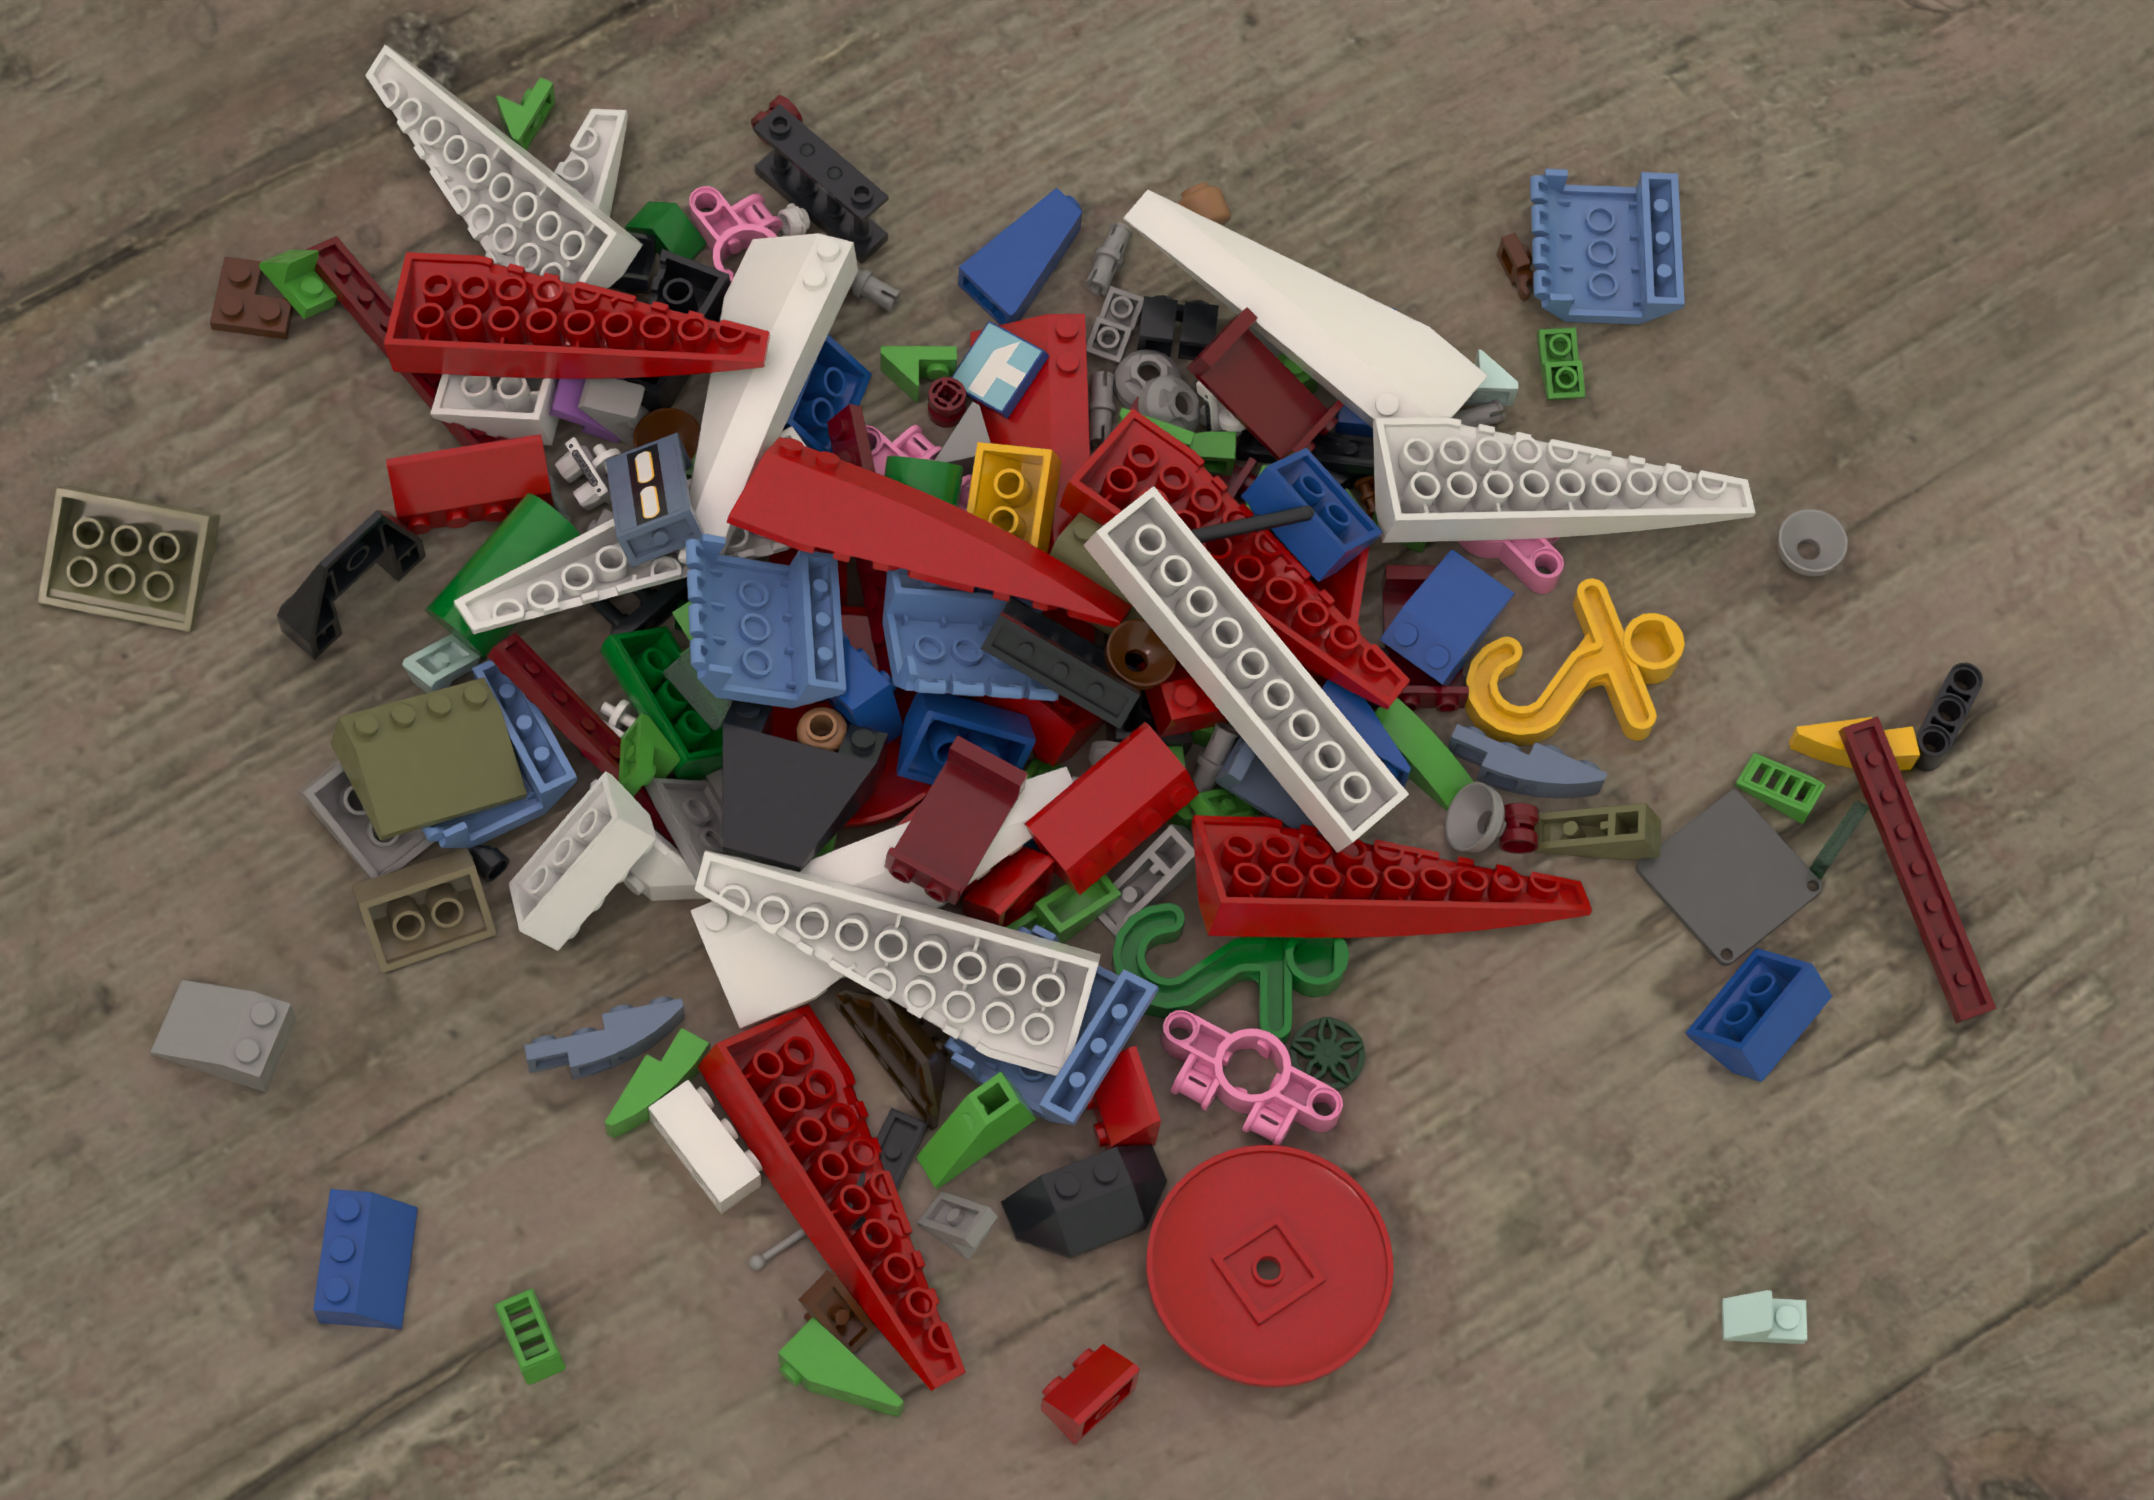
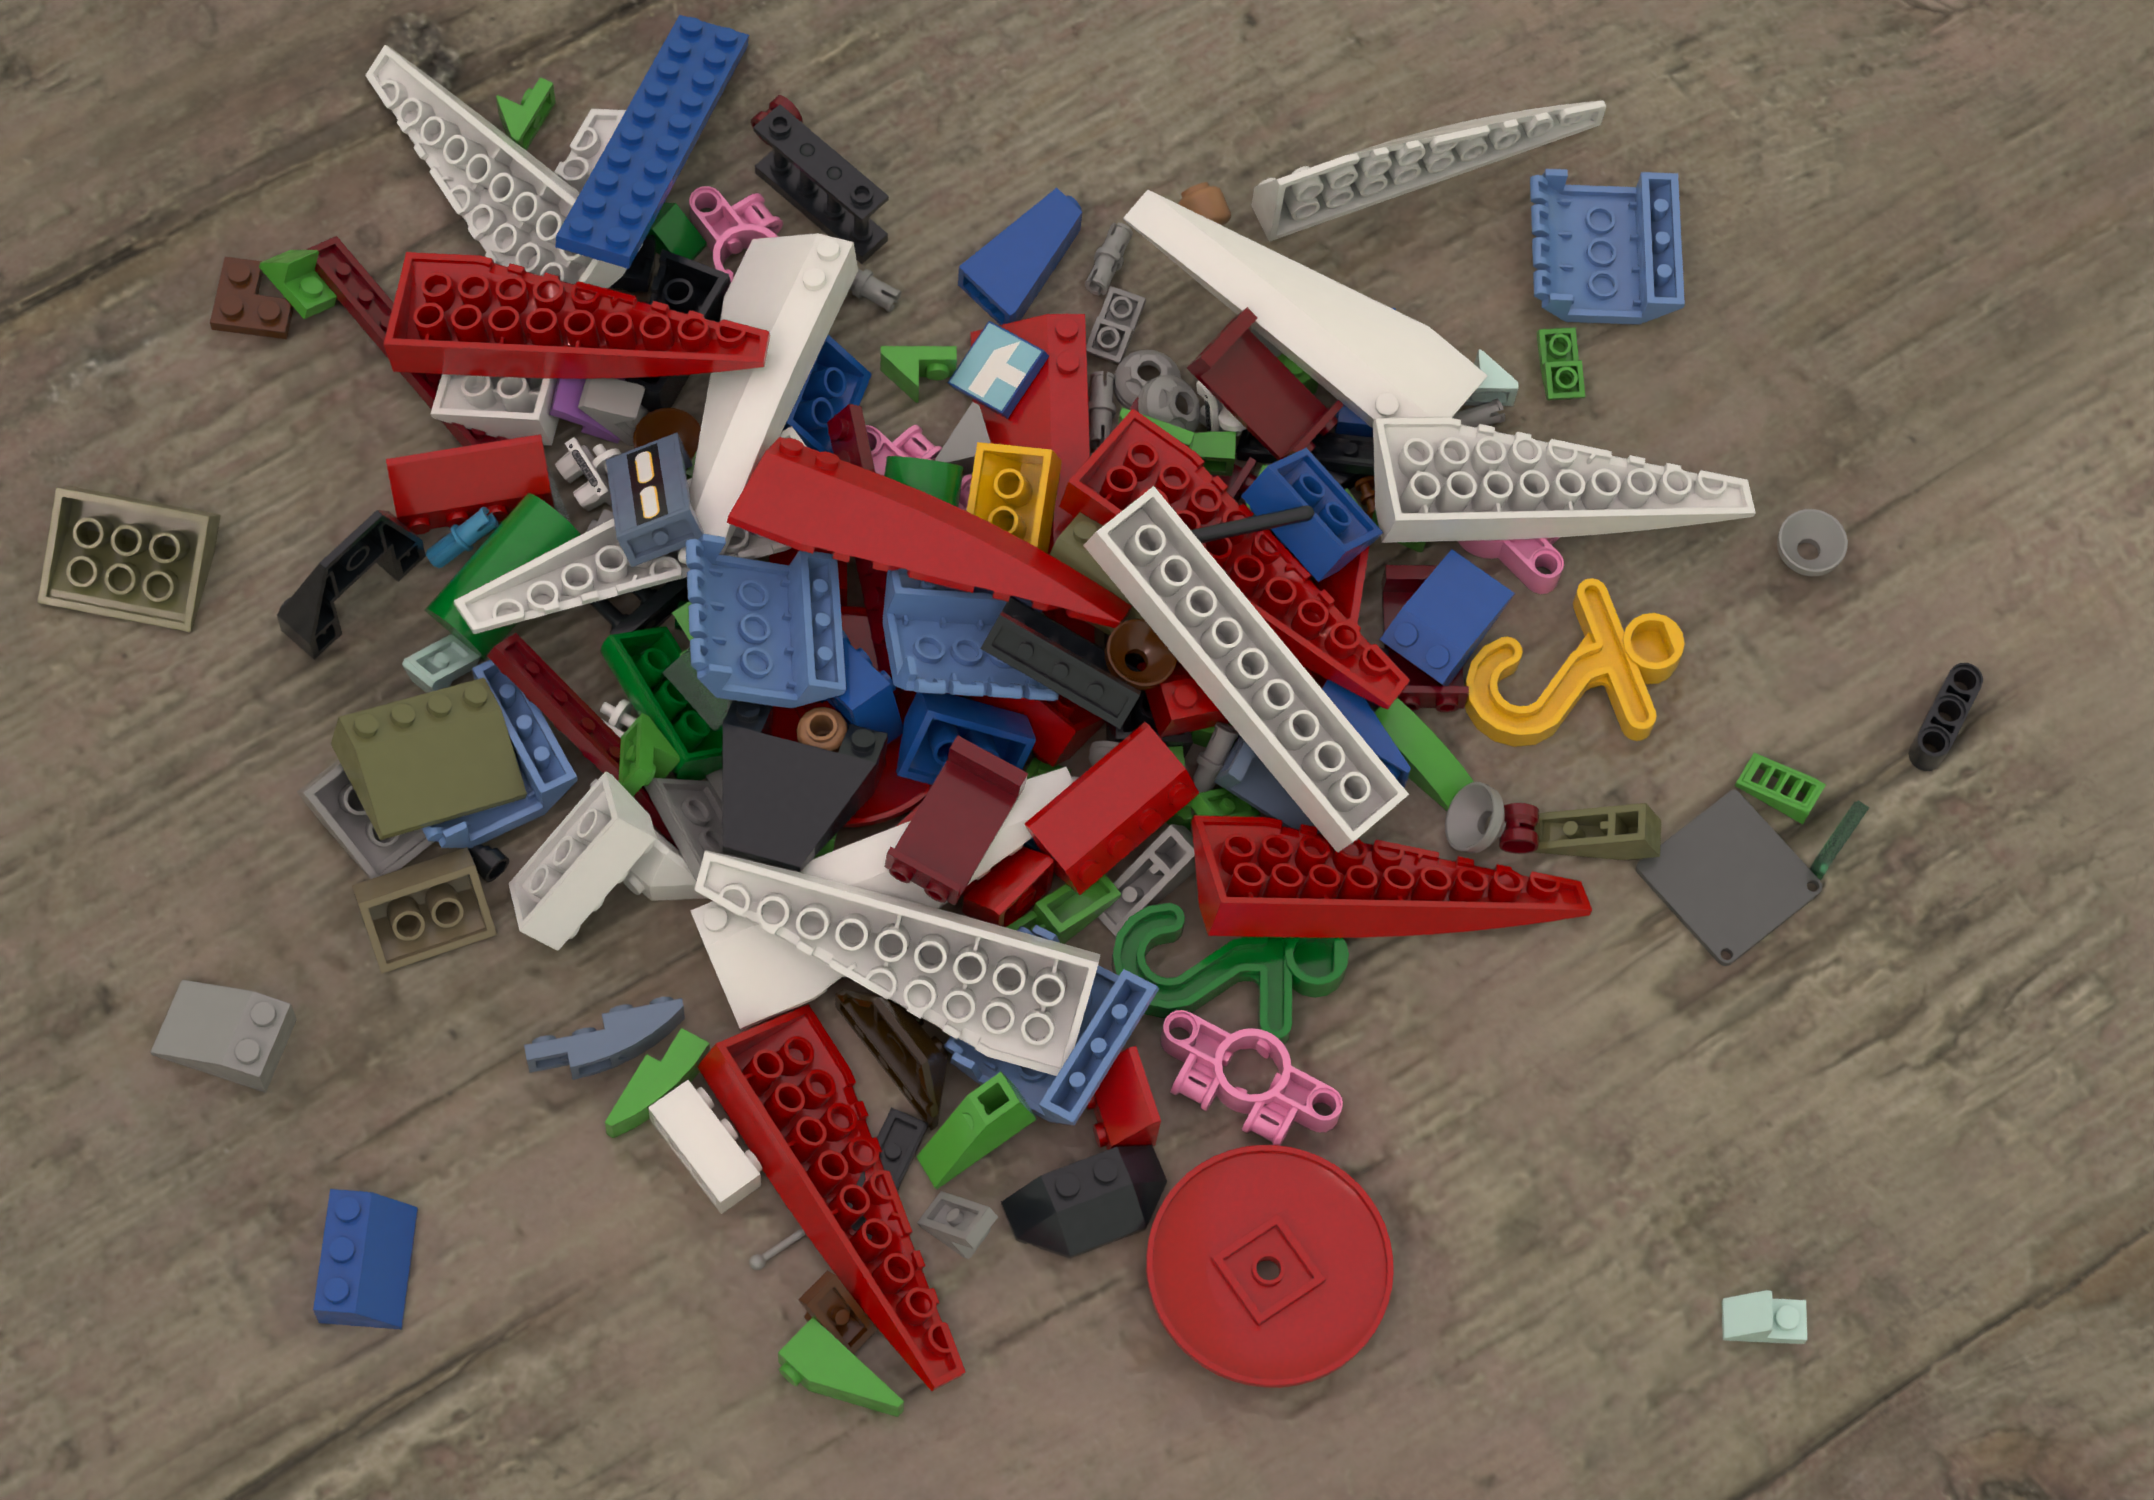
bright green slope [494,1288,566,1385] -> none
white plate [778,203,810,236] -> none
dark red wheel [928,377,966,428] -> none
red slope [1041,1344,1140,1445] -> none
black piece [1137,295,1219,360] -> none
dark green wheel [1289,1017,1365,1091] -> none
sand blue slope [1448,724,1608,799] -> none
reddish brown plate [1497,232,1534,302] -> none
blue slope [1685,948,1832,1082] -> none
yellow slope [1788,717,1920,770] -> none
dark red plate [1838,716,1997,1024] -> none
none -> dark azure axle [426,507,499,568]
none -> blue plate [555,15,749,269]
none -> white wedge [1251,100,1606,242]

